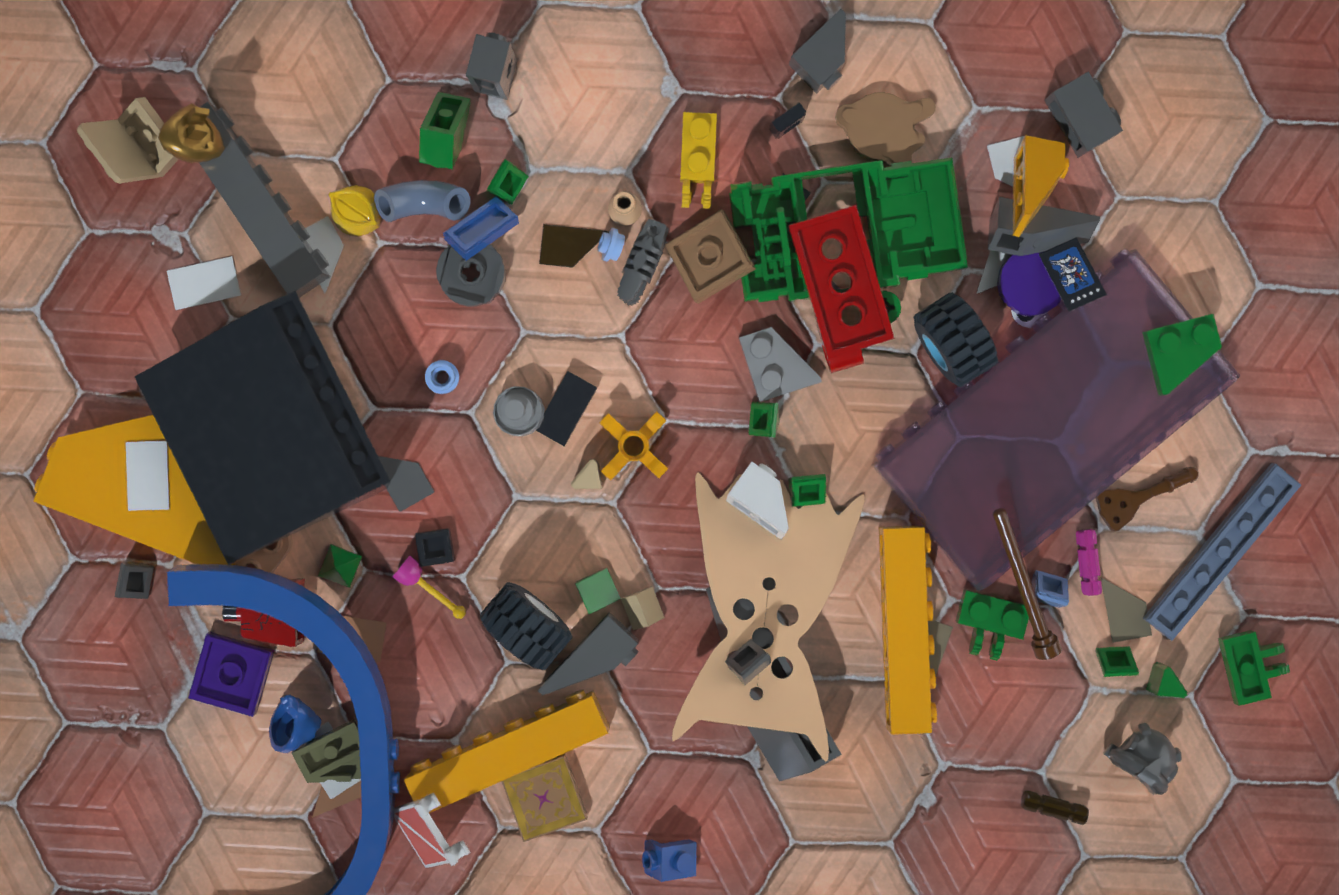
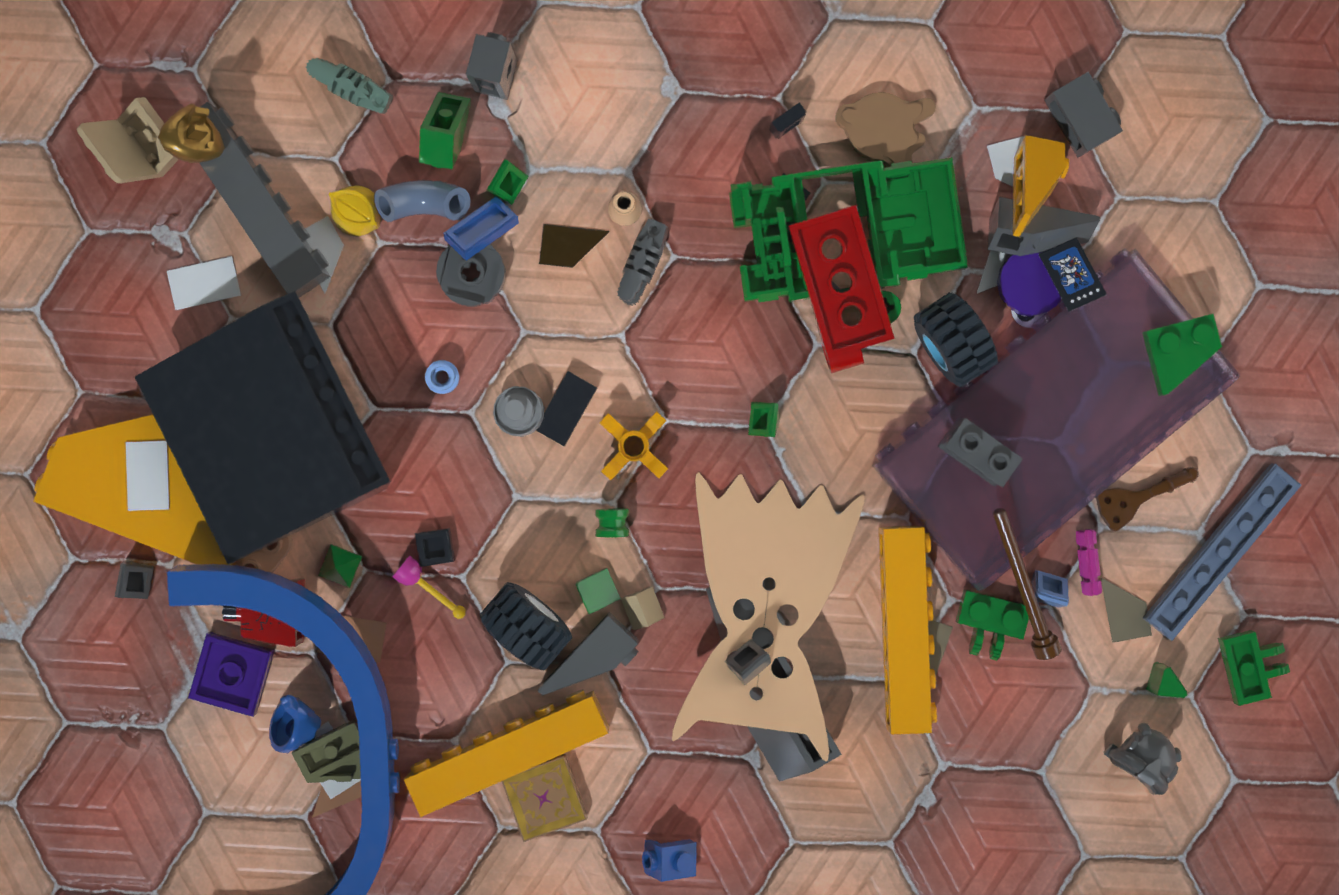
dark grey sticker [378,456,434,512] -> none
flag [394,793,471,868] -> none
tan slope [571,459,603,489] -> none
light blue plate [598,228,625,262] -> none
medium nougat tile [665,209,756,304] -> none
yellow hinge [680,112,717,209] -> none
white slope [726,462,789,540] -> none
light grey wing [739,327,822,402] -> none
green slope [788,474,826,507] -> none
dark grey slope [789,9,846,94] -> none
dark brown axle [1021,790,1089,825] -> none
green slope [1095,646,1139,677] -> none
none -> sand green hinge [305,58,393,114]
none -> green wheel [595,508,629,538]
none -> dark grey hinge [937,418,1023,488]

